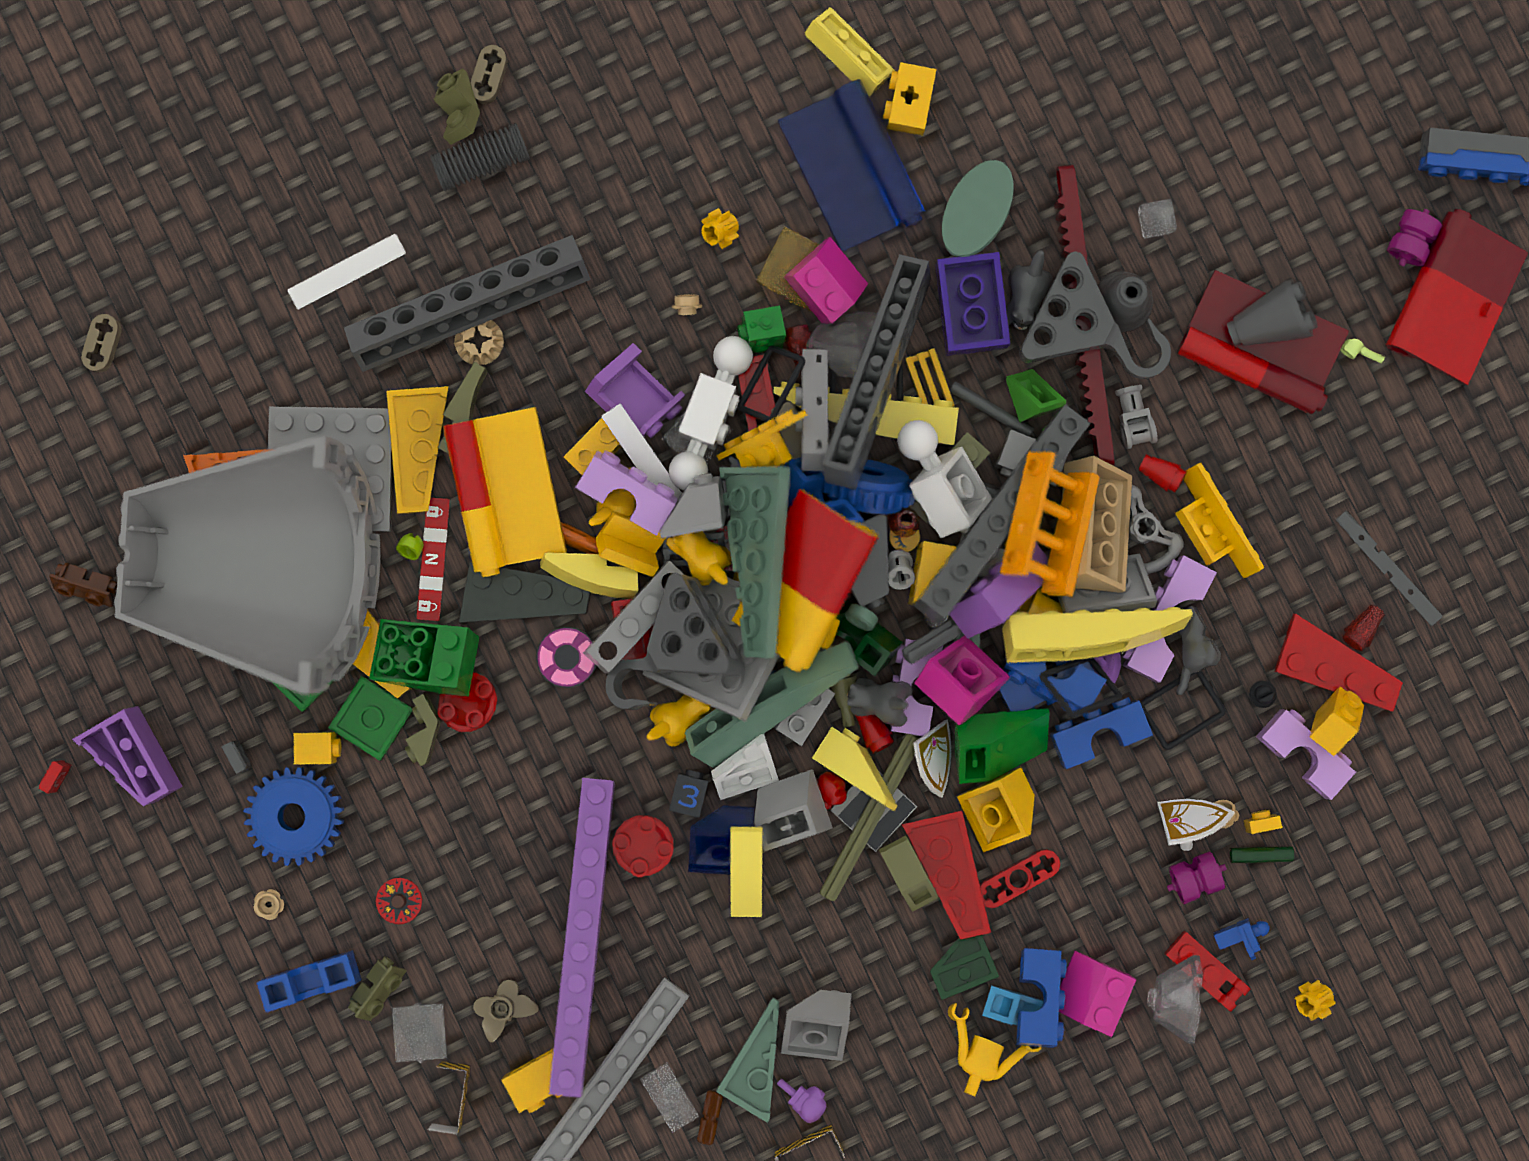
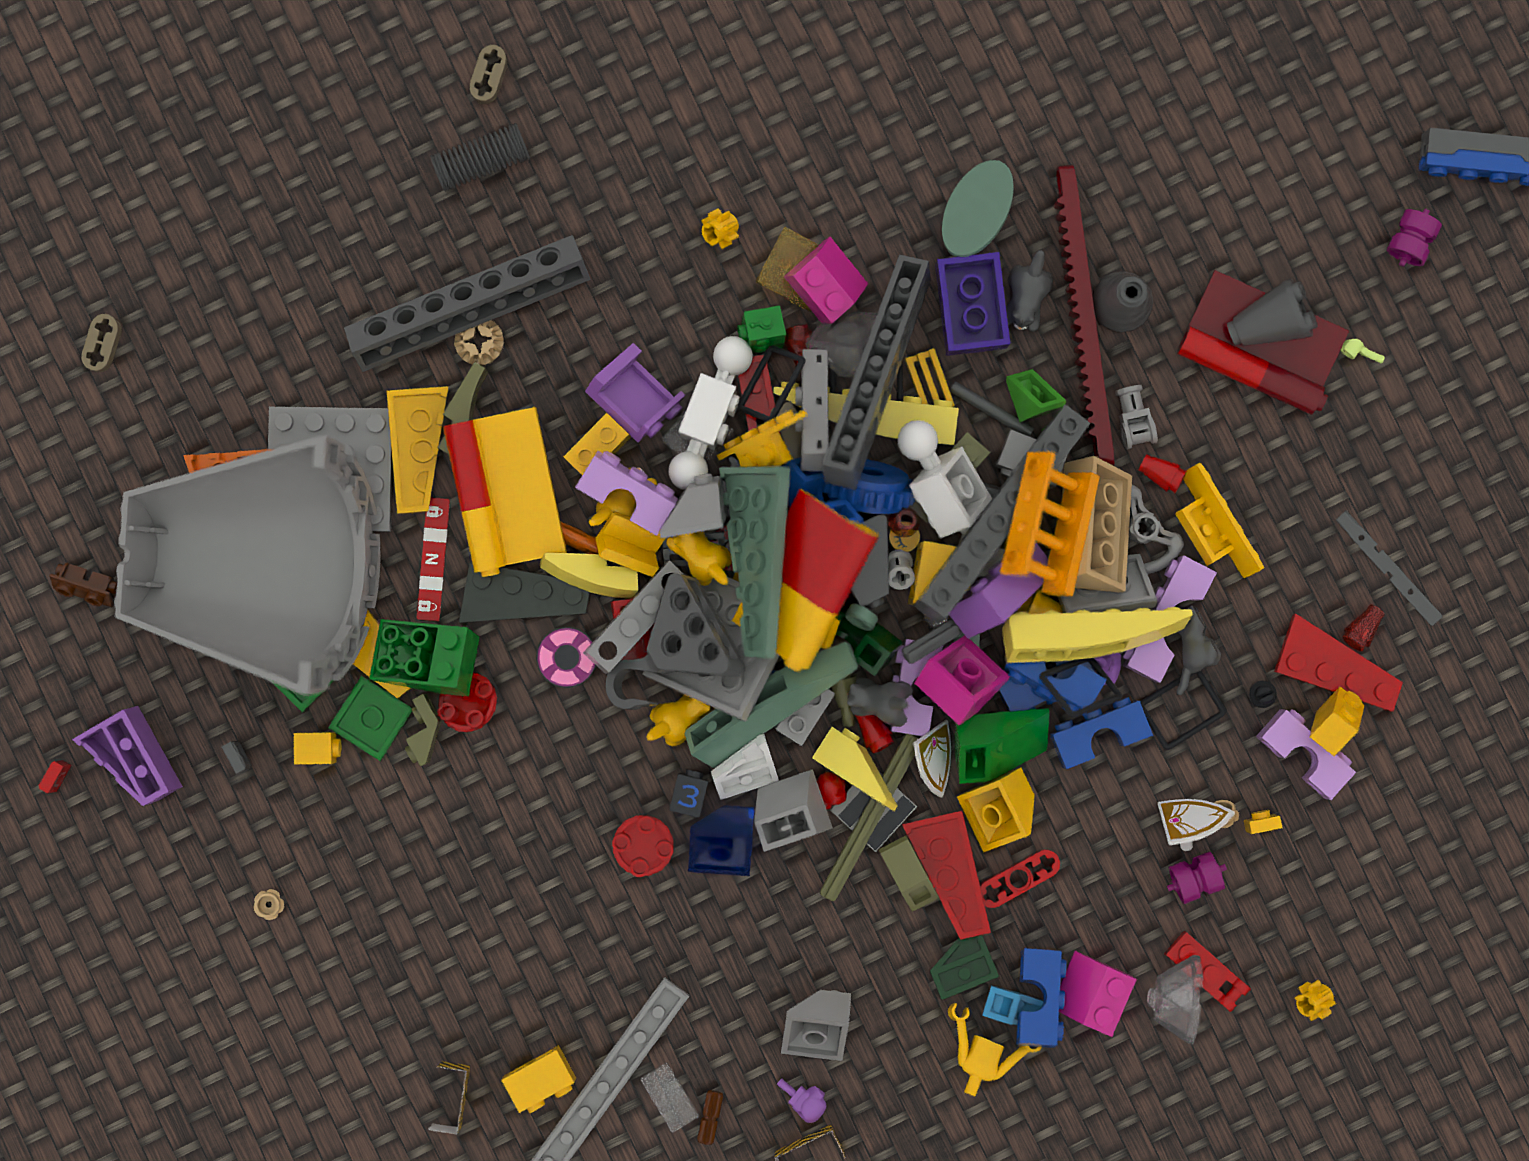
blue gear [244,767,344,866] -> none
blue arch [257,950,362,1012] -> none
white sticker [288,234,406,309] -> none
olive hinge [348,956,407,1021] -> none
piece [376,878,422,924] -> none
clear piece [392,1002,447,1063] -> none
lime hinge [396,533,424,560] -> none
olive slope [434,68,480,145] -> none
dark tan animal [473,979,539,1042] -> none
medium lavender brick [549,778,615,1097] -> none
white sticker [602,404,682,500] -> none
tan plate [672,294,702,315] -> none
sand green wing [716,997,779,1123] -> none
light yellow slope [731,827,762,917] -> none
clear blue door [777,79,925,252] -> none
light yellow slope [805,7,895,97] -> none
yellow brick [883,62,936,136] -> none
dark grey piece [1019,252,1171,379] -> none
clear slope [1138,199,1177,238] -> none
blue piece [1214,918,1270,960] -> none
dark green piece [1230,846,1294,863] -> none
door [1386,209,1528,385] -> none

